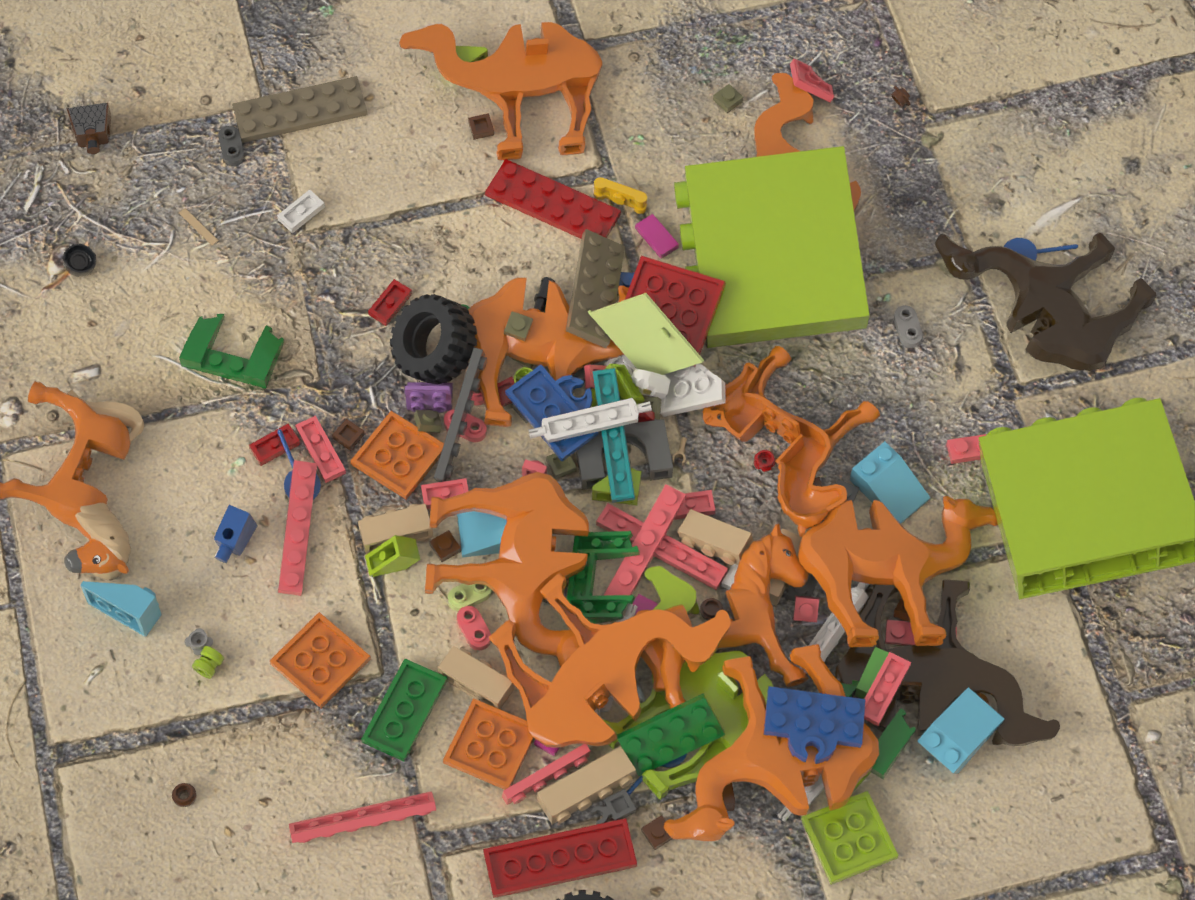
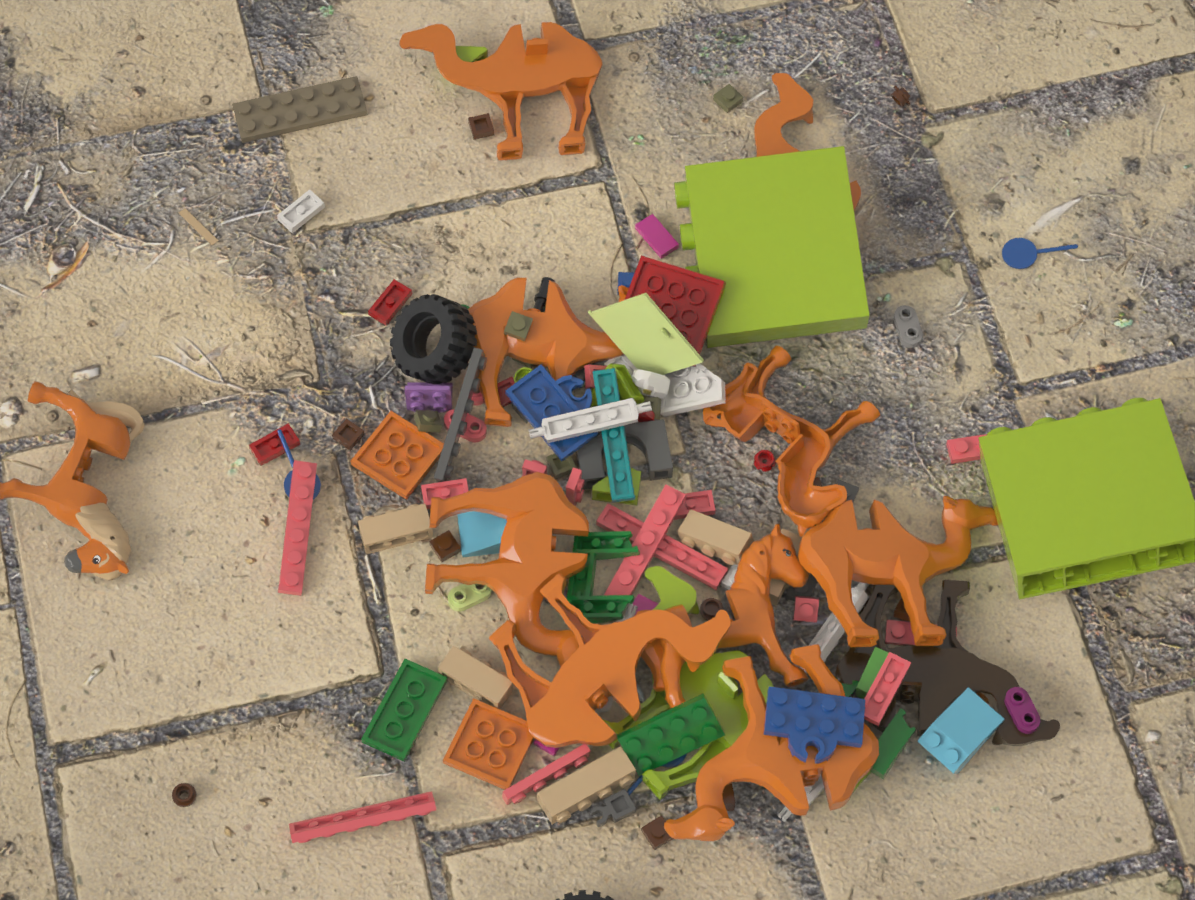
black hair [63,243,96,277] -> none
torso [67,103,111,154] -> none
medium azure slope [80,581,162,637] -> none
green wedge [179,313,285,389] -> none
light grey plate [185,628,213,655] -> none
lime wheel [192,646,224,679] -> none
blue torso [214,504,258,563] -> none
dark grey plate [218,126,245,166] -> none
orange plate [269,612,371,709] -> none
coral plate [295,416,346,483] -> none
lime slope [365,535,420,577] -> none
coral plate [457,606,491,650] -> none
red plate [483,818,637,898] -> none
red plate [485,159,621,239] -> none
dark tan plate [566,229,625,348] -> none
yellow plate [594,177,647,214] -> none
tan hand [672,437,687,466] -> none
coral tile [790,59,834,102] -> none
lime plate [801,791,899,885] -> none
medium azure slope [849,441,931,524] -> none
dark brown animal [935,232,1157,371] -> none
none -> coral plate [566,468,585,506]
none -> magenta plate [1004,687,1040,734]

